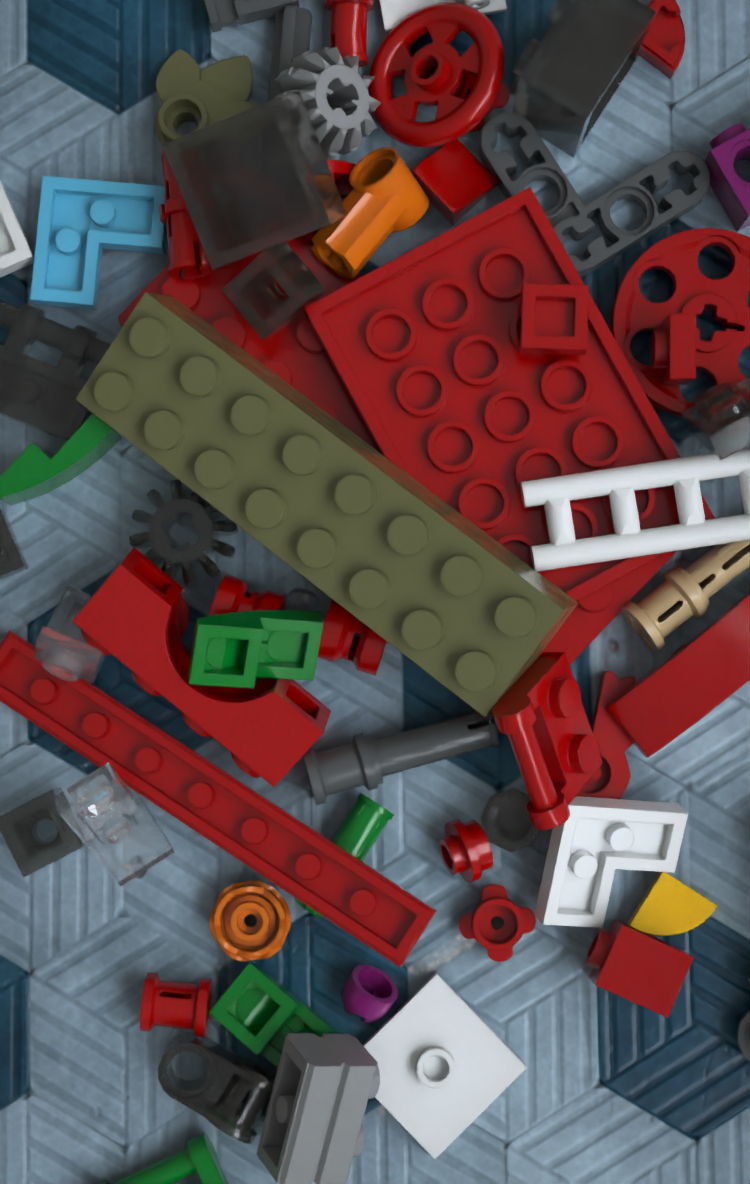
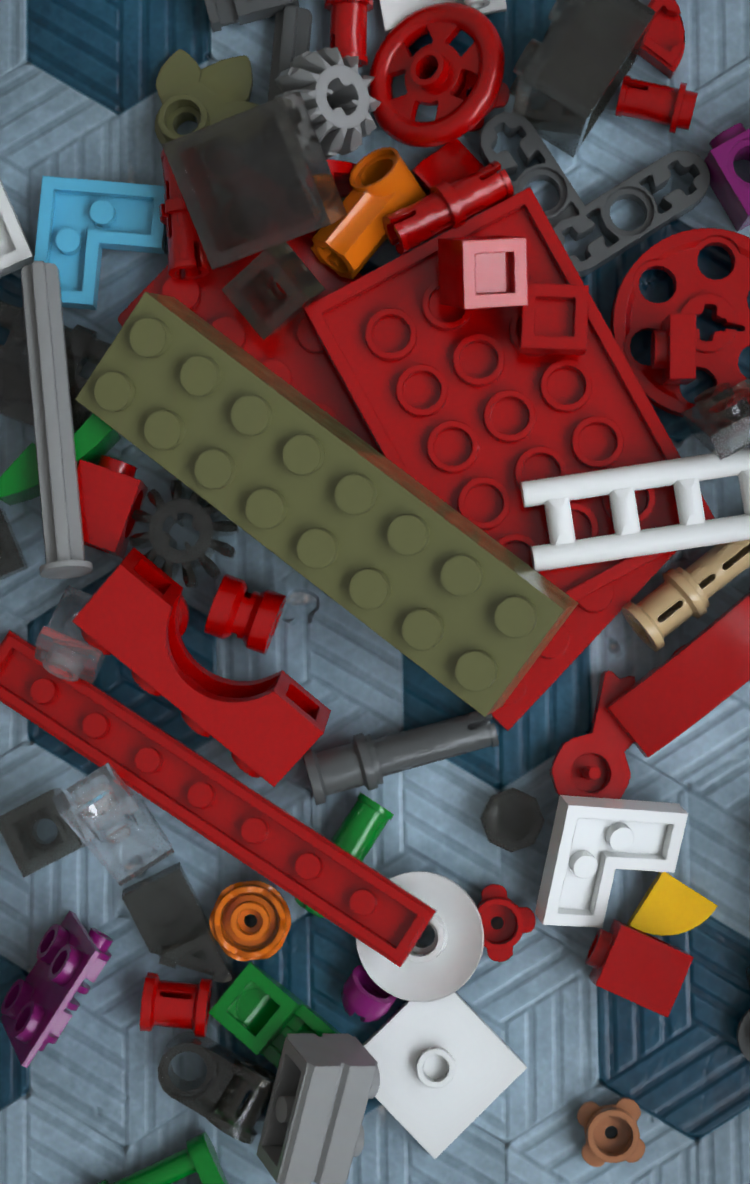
green slope [188,610,324,688] -> none
red wheel [318,599,387,676] -> none
red plate [439,819,493,883] -> none
red plate [492,652,603,830] -> none
none -> magenta hinge [0,911,113,1068]
none -> light grey axle [21,261,93,579]
none -> red brick [77,455,148,558]
none -> clear smoke slope [122,862,233,984]
none -> white dish [356,871,484,1002]
none -> red pin [383,161,514,254]
none -> brick [438,235,528,309]
none -> nougat plate [577,1097,645,1167]
none -> red pin [615,75,698,134]

